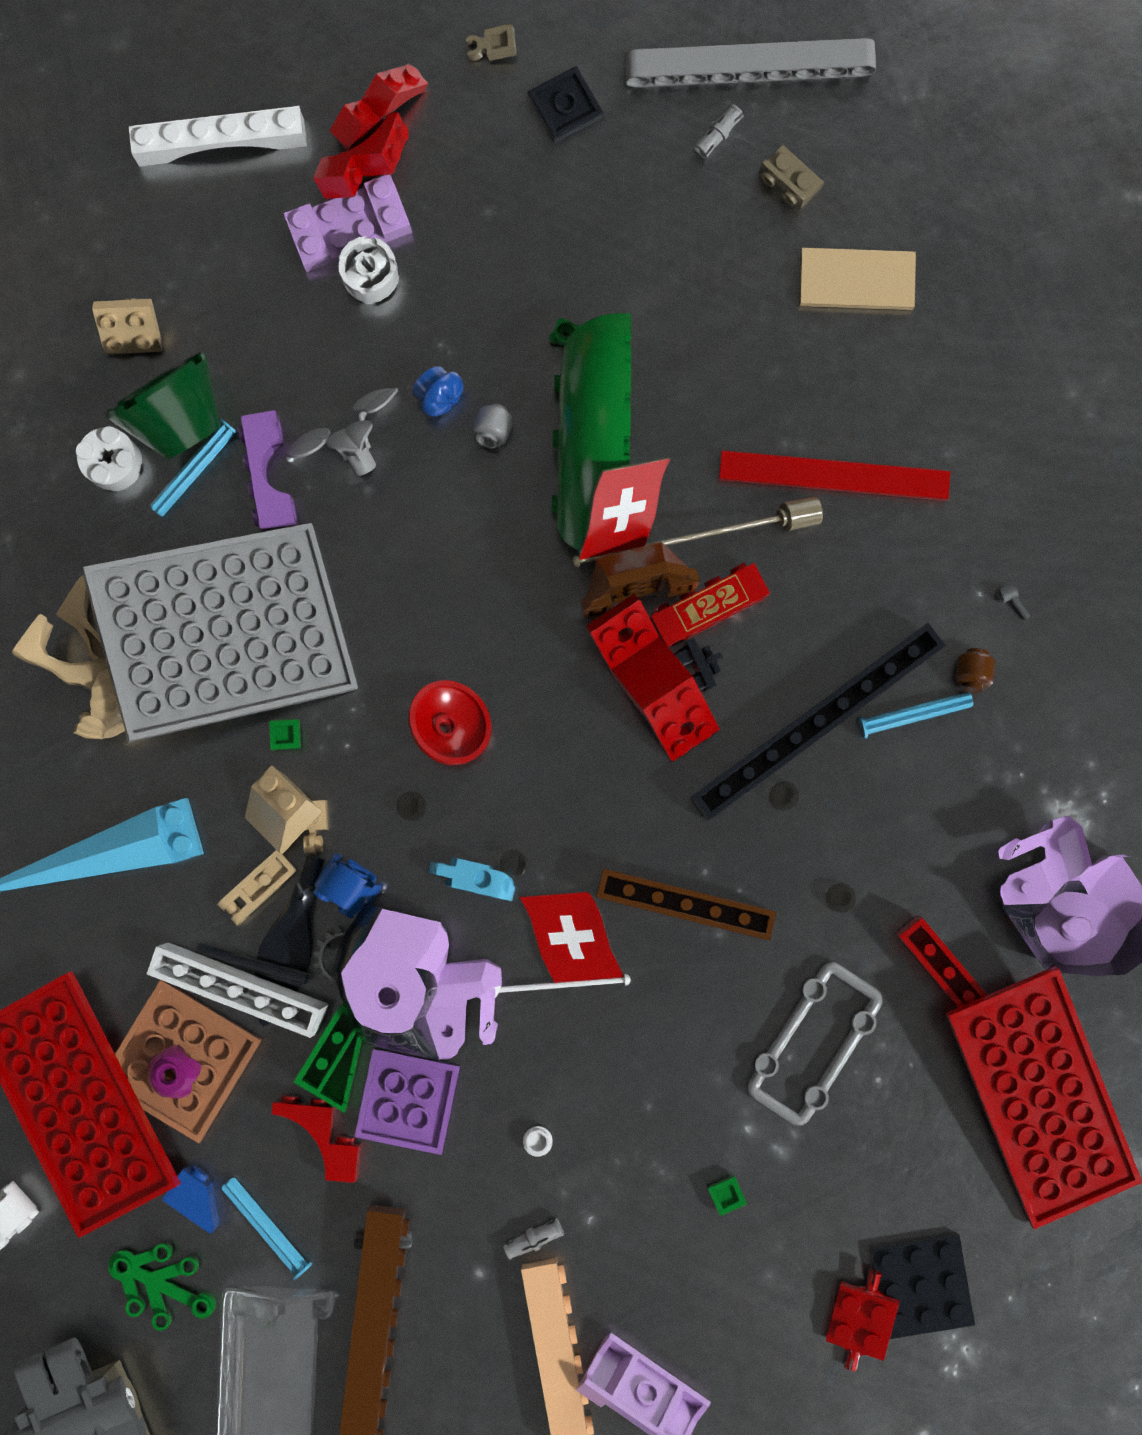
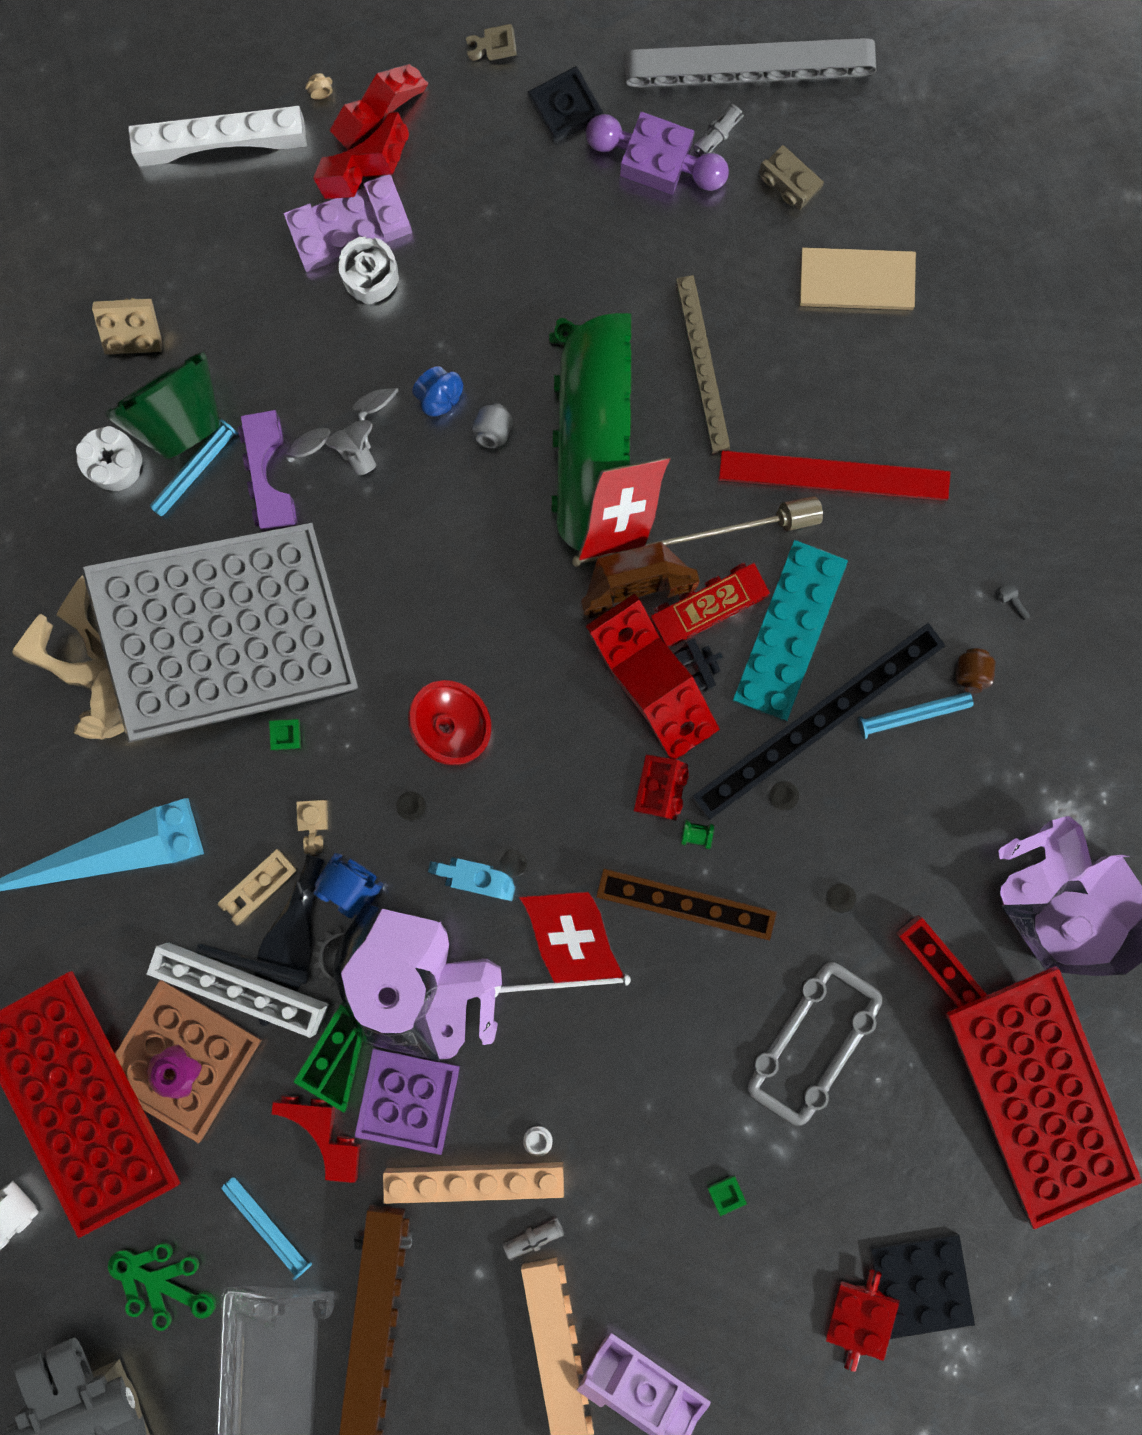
blue slope [162,1166,219,1234] -> none
tan slope [245,765,322,854] -> none
none -> tan plate [305,73,333,100]
none -> light nougat brick [383,1162,564,1204]
none -> medium lavender brick [586,112,729,195]
none -> red bracket [634,754,689,821]
none -> dark tan piece [675,275,730,454]
none -> green bush [681,819,714,849]
none -> teal plate [732,540,848,722]

